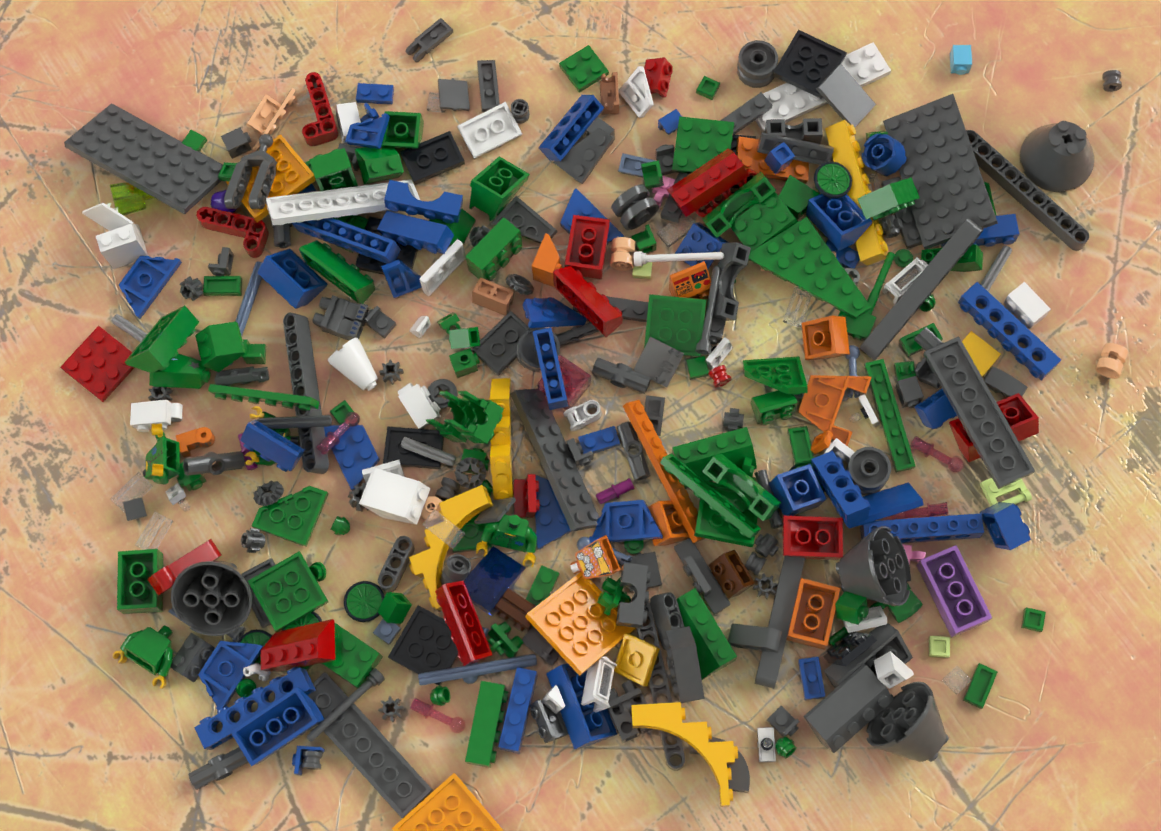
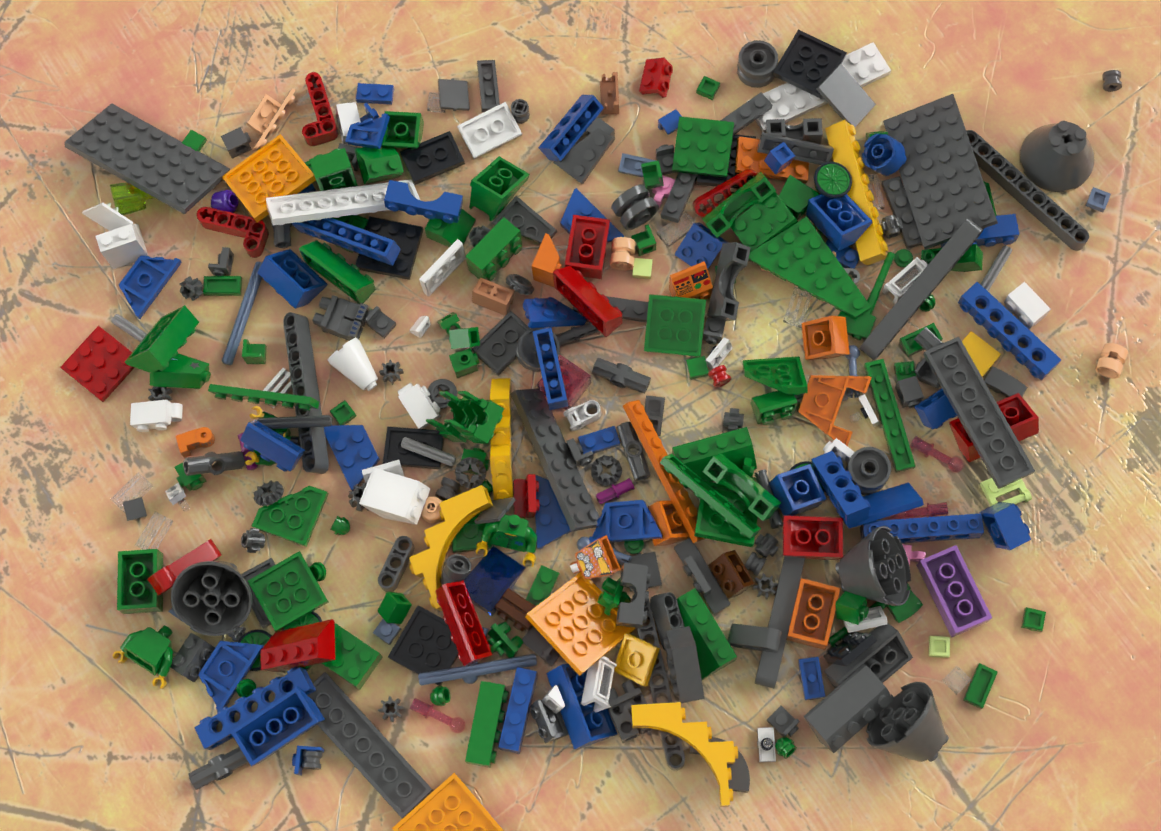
green torso [143,423,180,485] -> none
green slope [195,322,246,372] -> none
dark grey hinge [214,366,269,386] -> none
green tile [218,162,237,182] -> none
dark grey piece [224,134,277,209] -> none
white arm [243,663,271,681] -> none
dark grey piece [307,668,385,741] -> none
clear pink pin [317,412,360,455] -> none
green wheel [344,581,385,622] -> none
blue brick [377,211,454,254] -> none
blue wing [381,260,422,298] -> none
dark grey hinge [405,18,453,62] -> none
clear tile [422,509,466,549] -> none
green plate [559,45,609,93] -> none
white wing [619,66,654,118] -> none
dark grey hinge [633,337,684,387] -> none
white piece [634,251,724,267] -> none
red slope [667,148,748,217] -> none
dark grey piece [695,266,721,355] -> none
green tile [788,426,814,466] -> none
orange tile [811,430,833,454] -> none
green brick [857,177,920,220] -> none
white slope [874,651,914,689] -> none
medium azure brick [950,45,972,75] -> none
none -> white tile [263,368,292,409]
none -> dark grey gear [591,455,622,486]
none -> sand blue plate [1085,187,1111,212]

